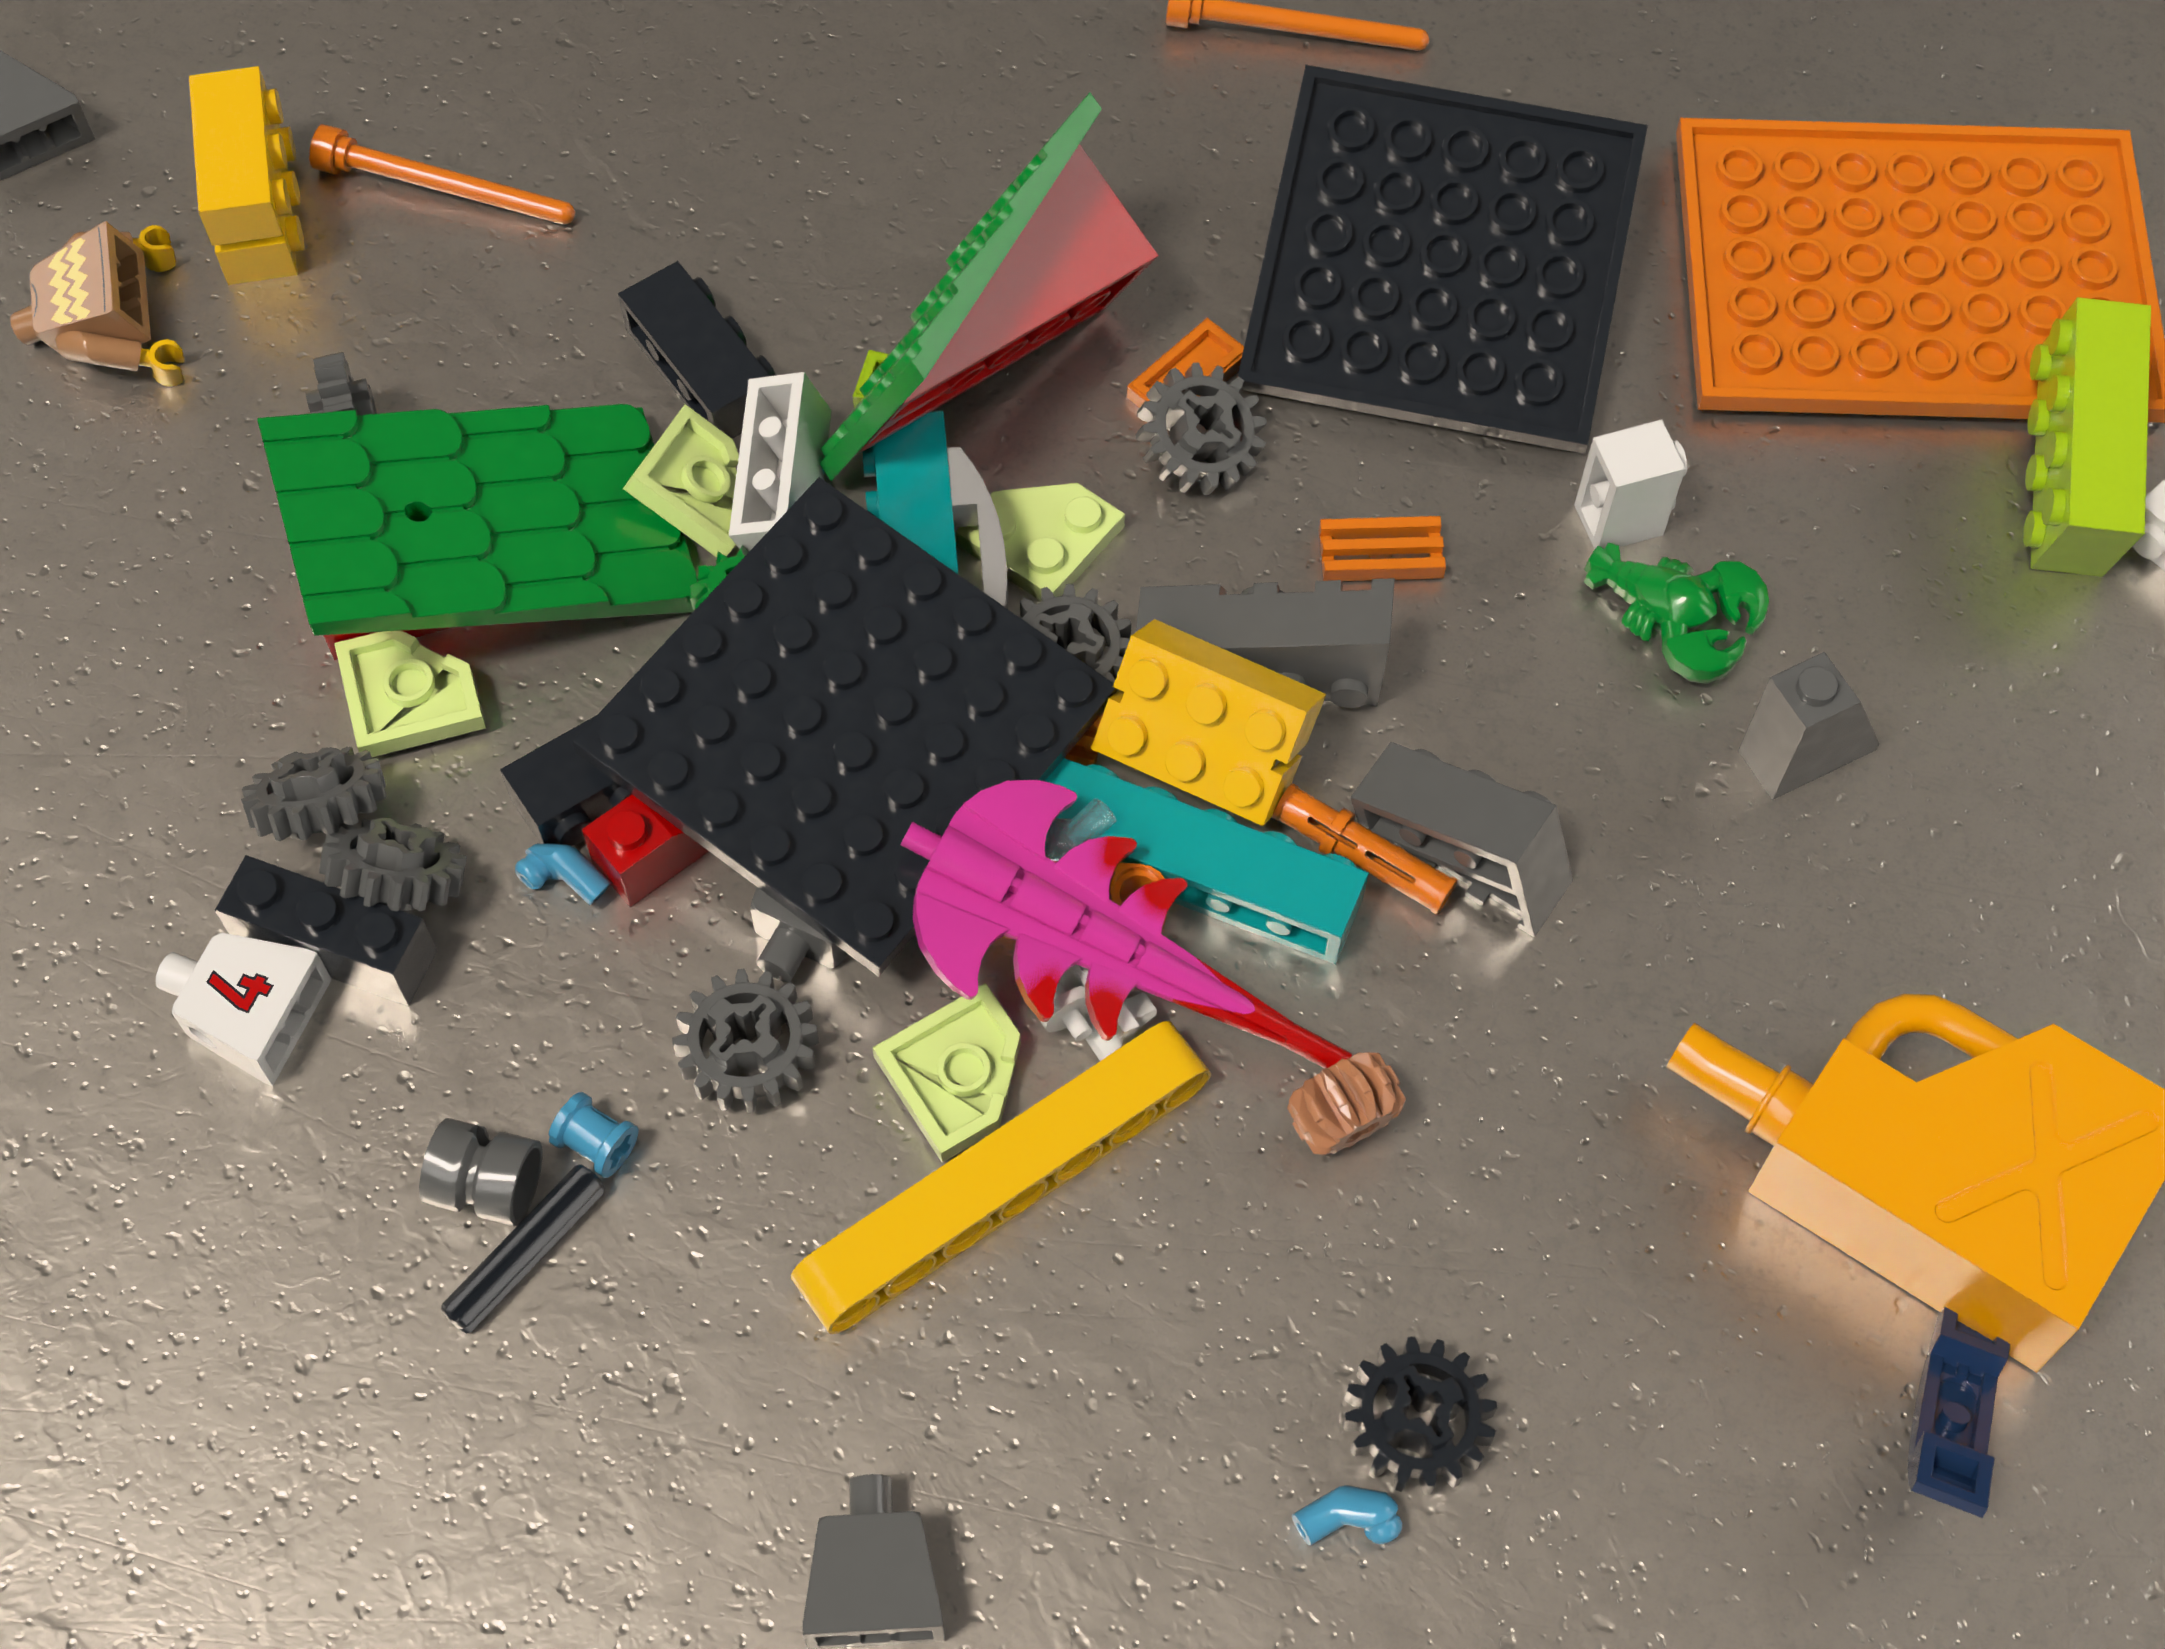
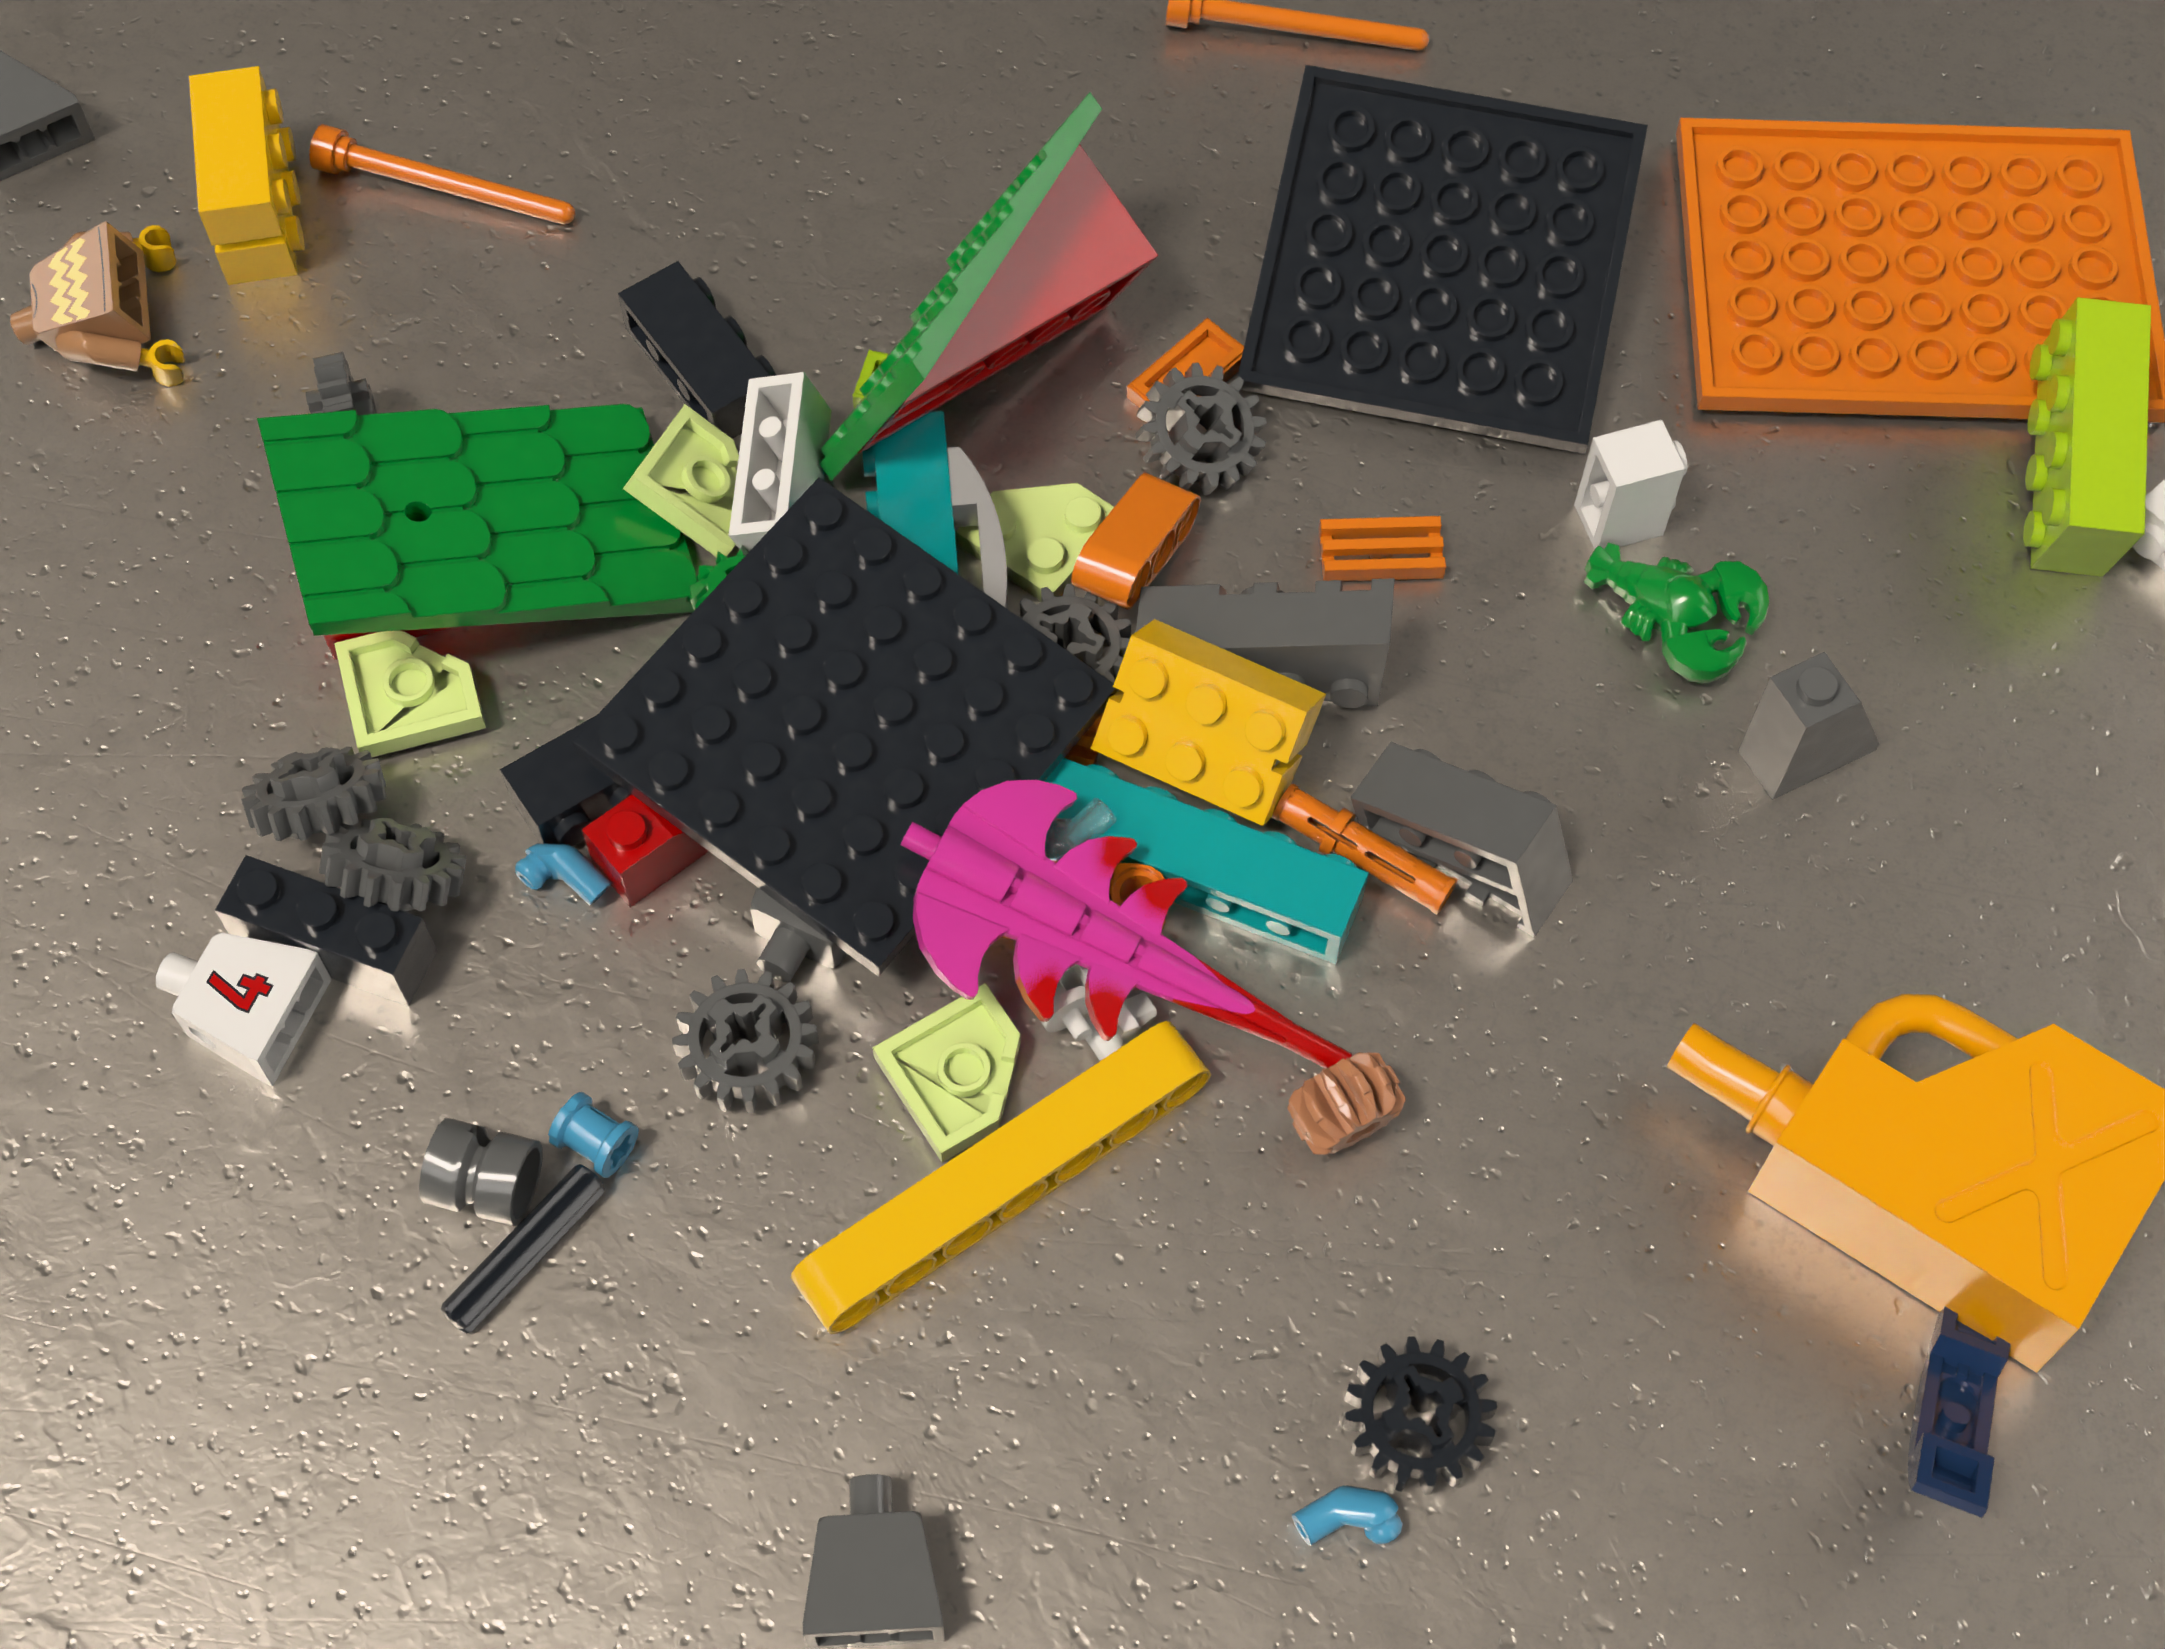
none -> orange beam [1071,472,1201,610]

